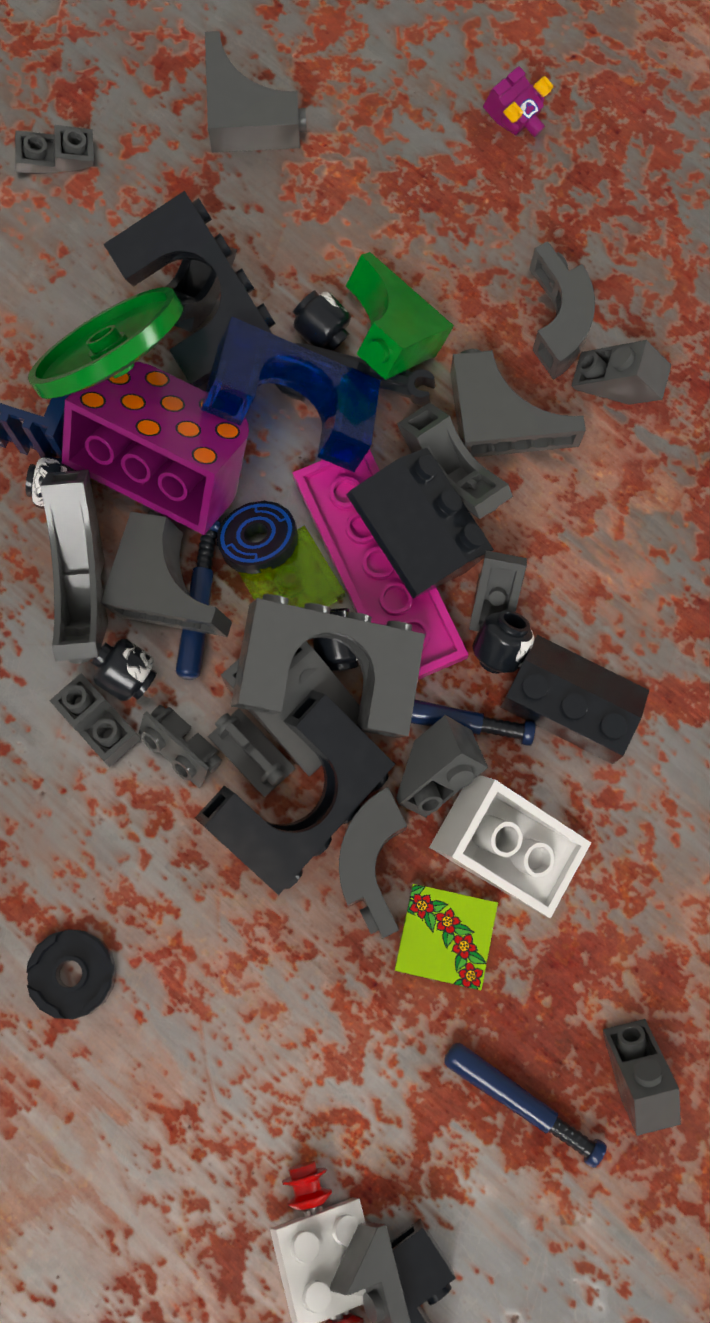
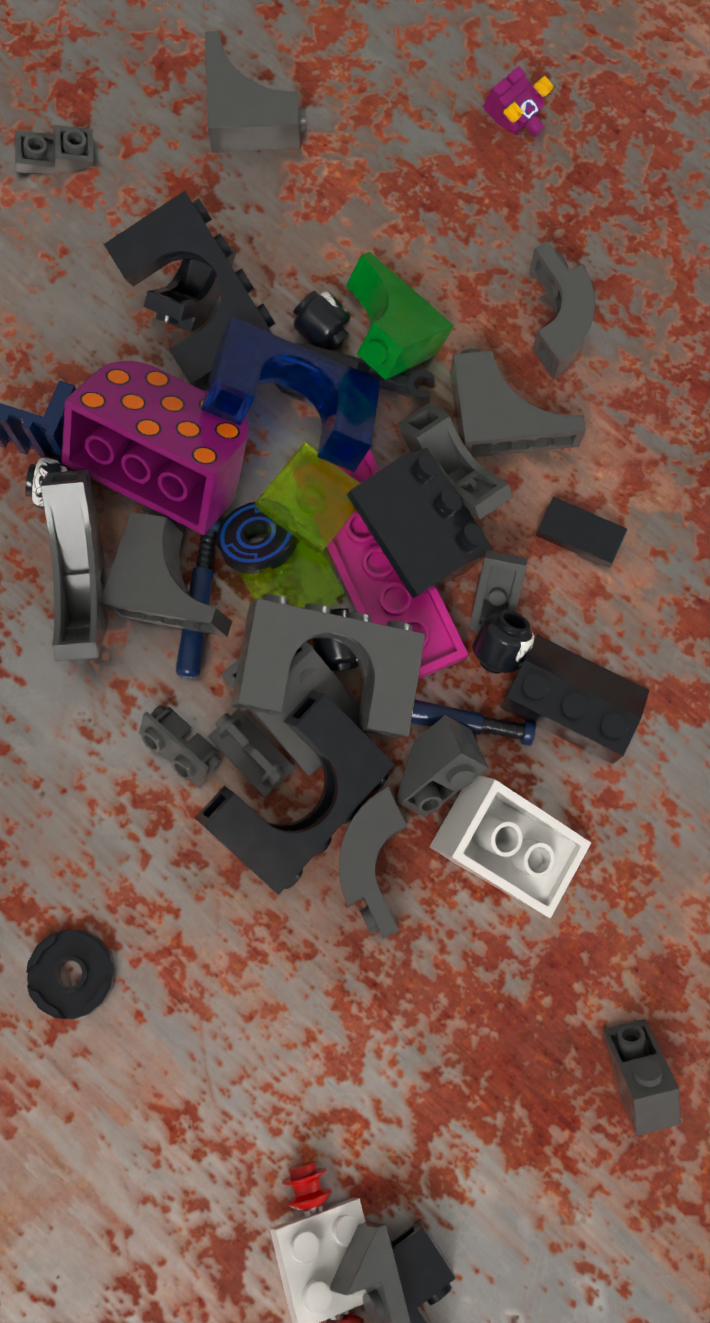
green dish [28,287,183,399] -> none
dark grey slope [49,673,141,767] -> none
black head [91,639,157,701] -> none
lime tile [394,884,498,990] -> none
dark blue piece [444,1043,607,1168] -> none
dark grey slope [571,340,672,405] -> none
none -> clear neon green plate [254,442,360,556]
none -> black tile [536,497,628,568]

